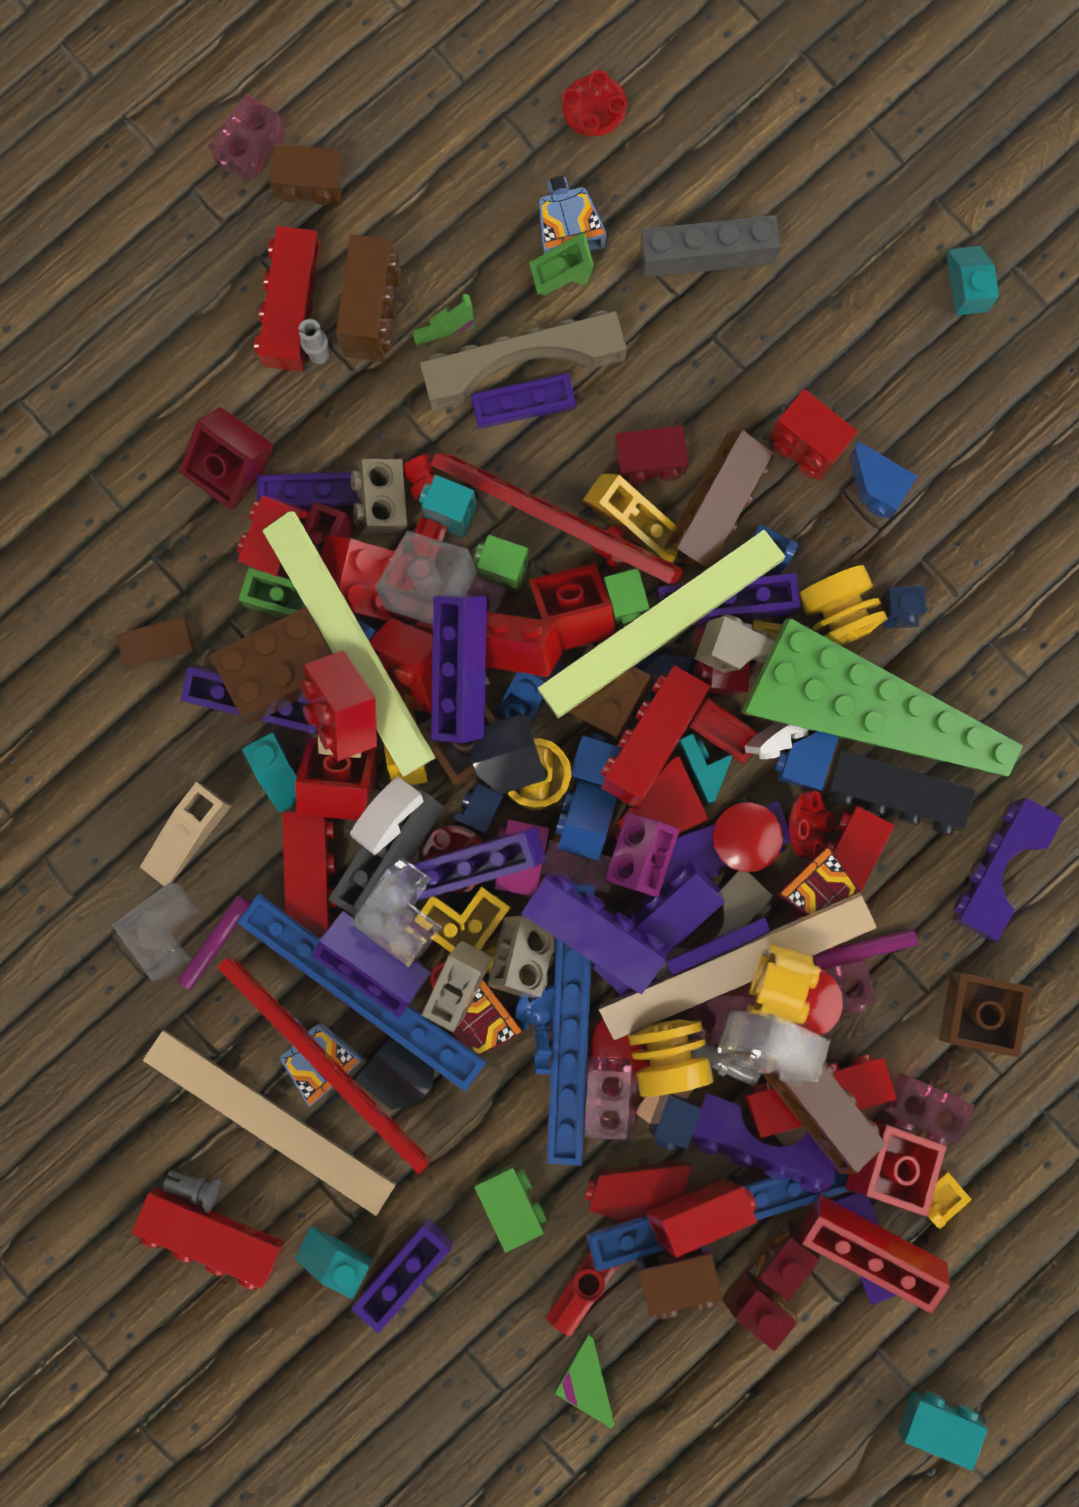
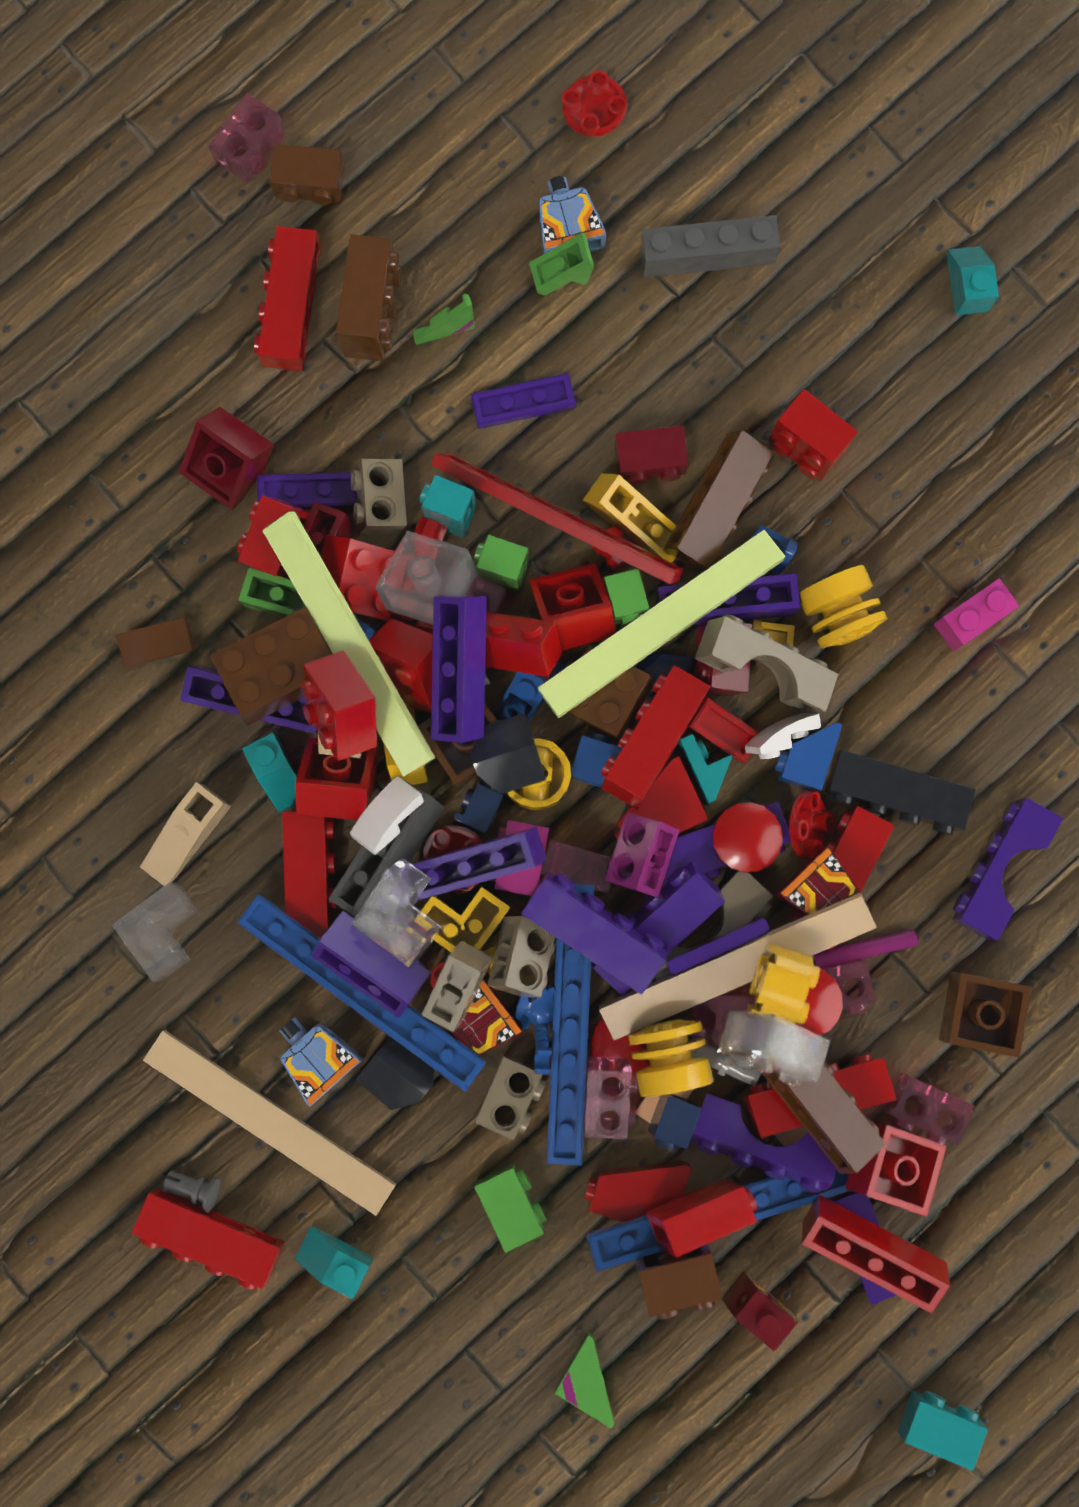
magenta piece [177,895,251,990] -> none
red tile [217,957,430,1175] -> none
light grey pin [299,319,330,364] -> none
dark purple brick [351,1218,453,1334] -> none
red wheel [403,454,440,501] -> none
dark tan arch [420,311,627,411] -> none
red piece [545,1251,619,1337] -> none
blue brick [555,780,617,861] -> none
bright green wing [741,618,1023,776] -> none
dark red torso [747,1220,820,1301] -> none
blue slope [849,442,918,519] -> none
dark blue brick [881,586,927,629] -> none
yellow tile [925,1170,972,1229] -> none
none -> dark tan brick [475,1054,546,1140]
none -> dark pink brick [934,578,1020,652]

